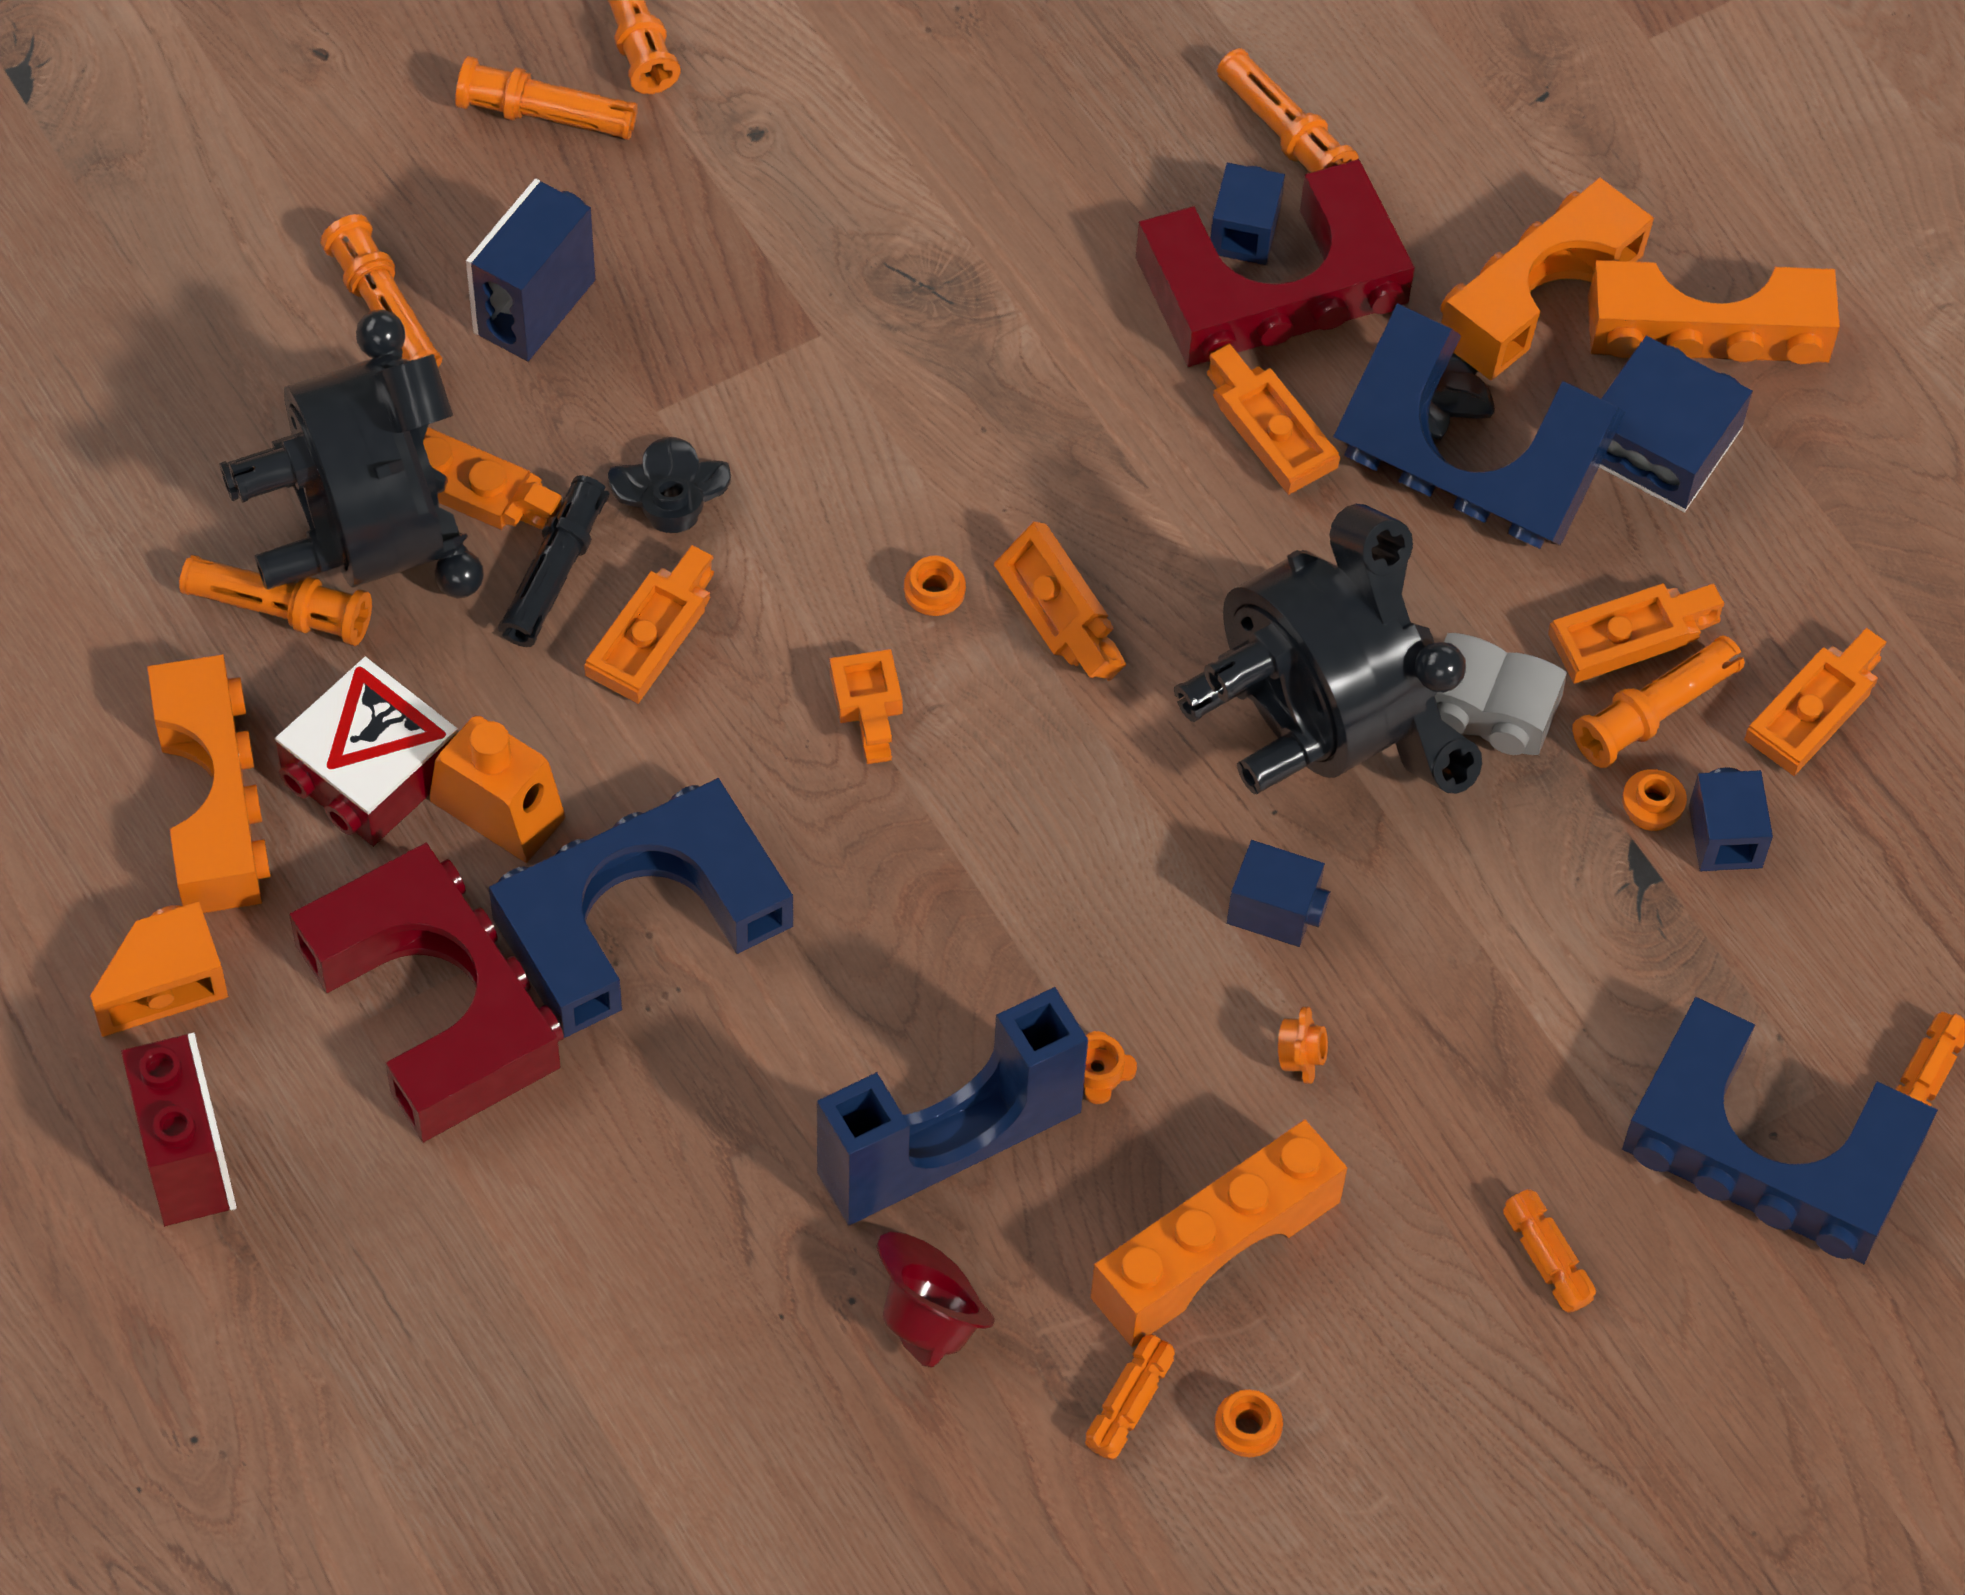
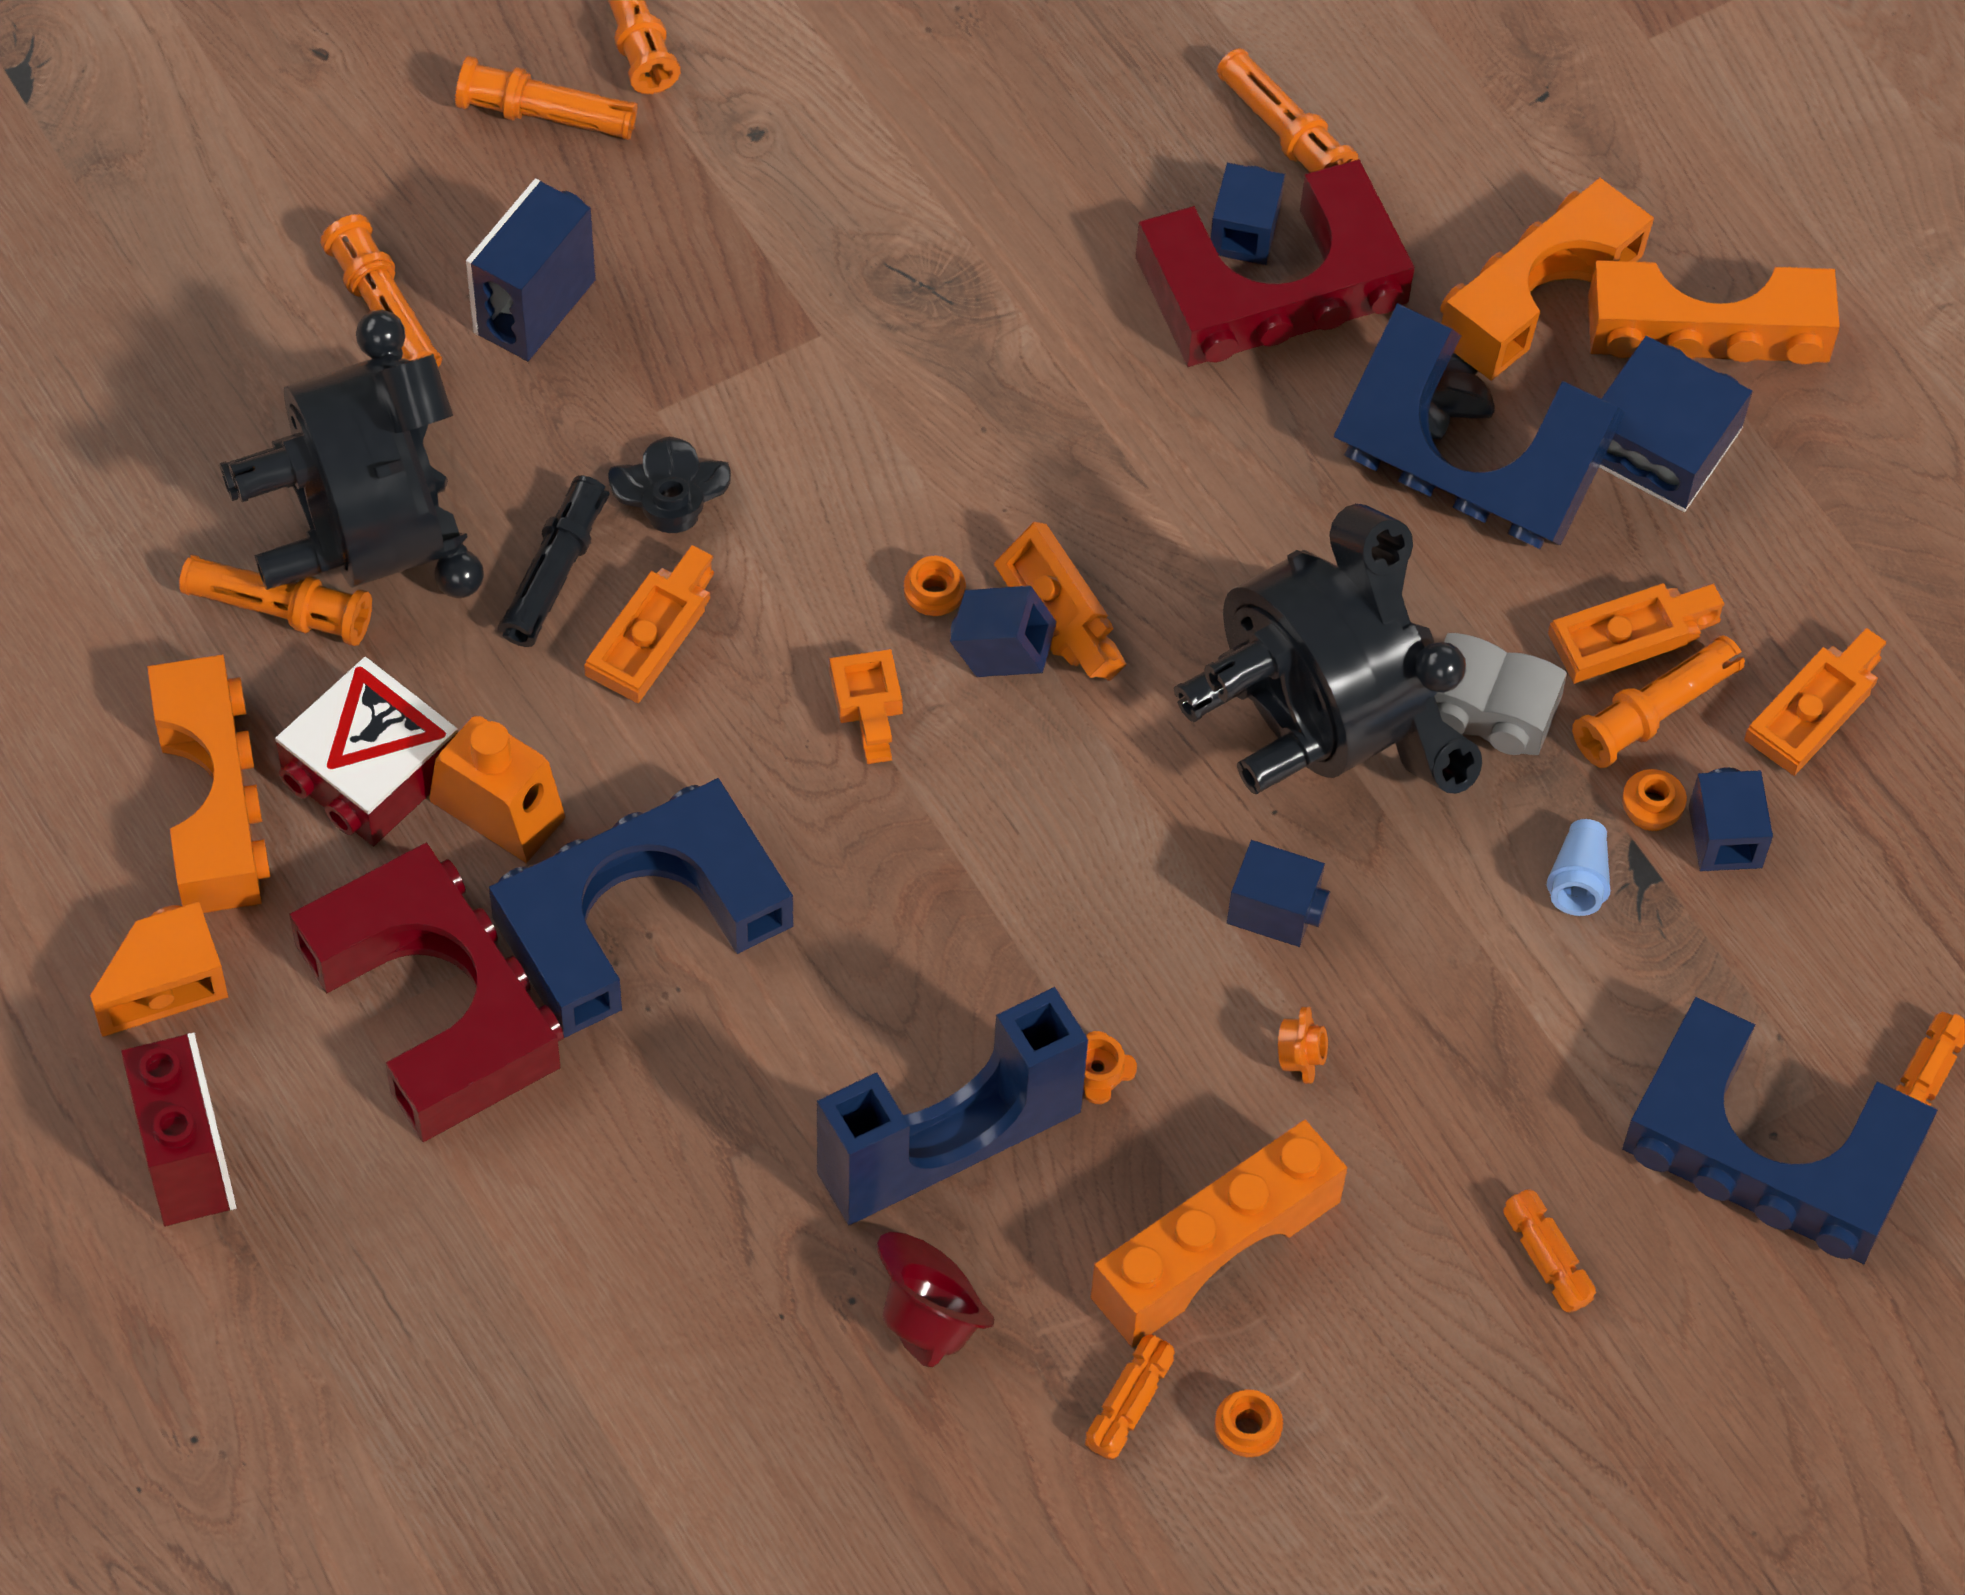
orange hinge [423,427,562,530] -> none
orange hinge [1207,344,1340,495] -> none
none -> dark blue brick [950,586,1057,677]
none -> light blue cone [1546,819,1611,916]

